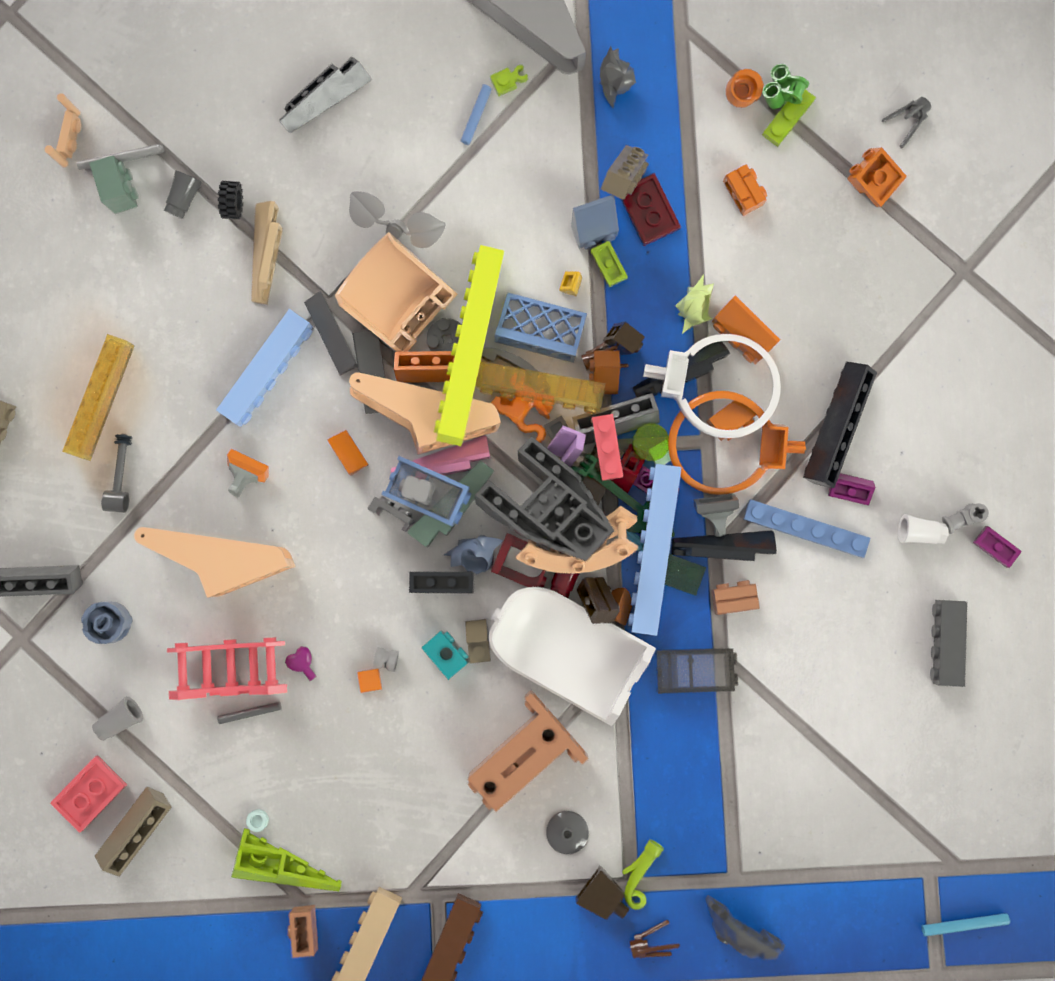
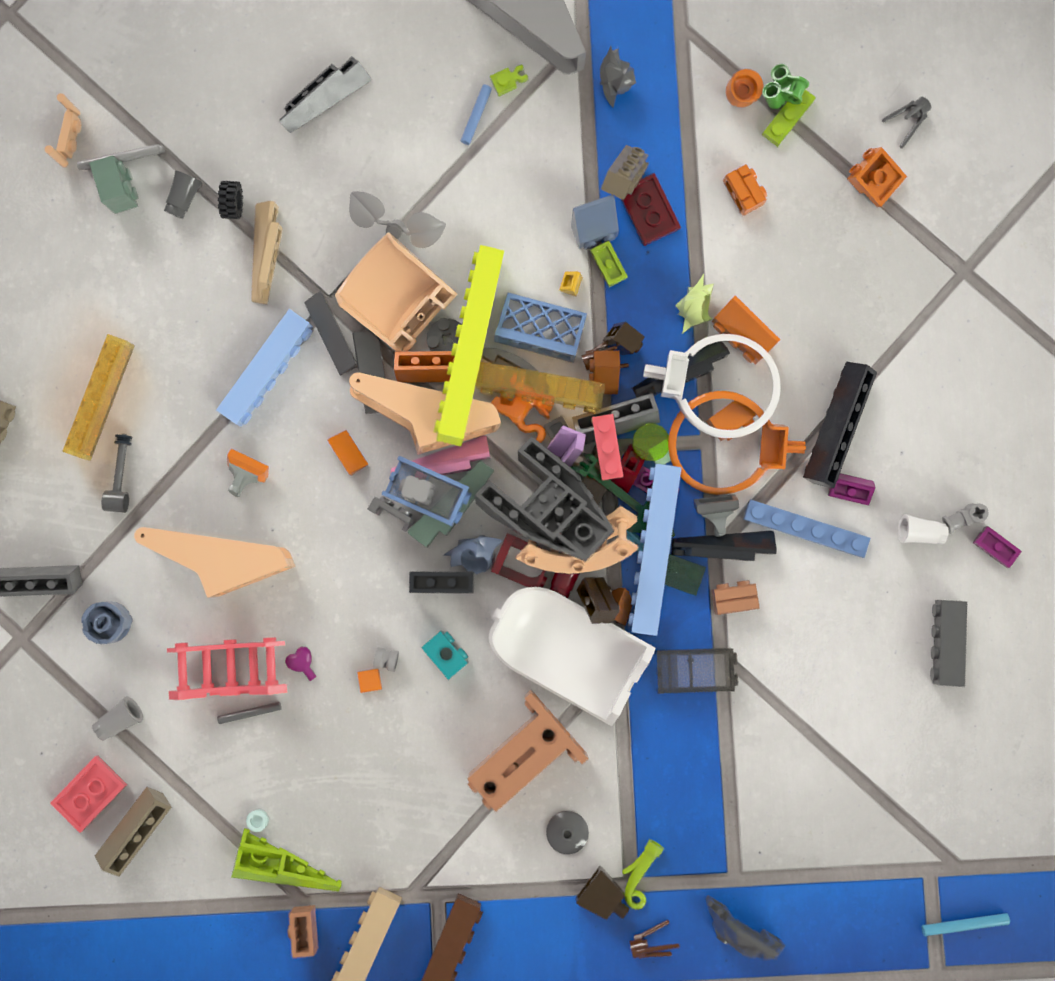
dark tan slope [465,619,491,664] -> none

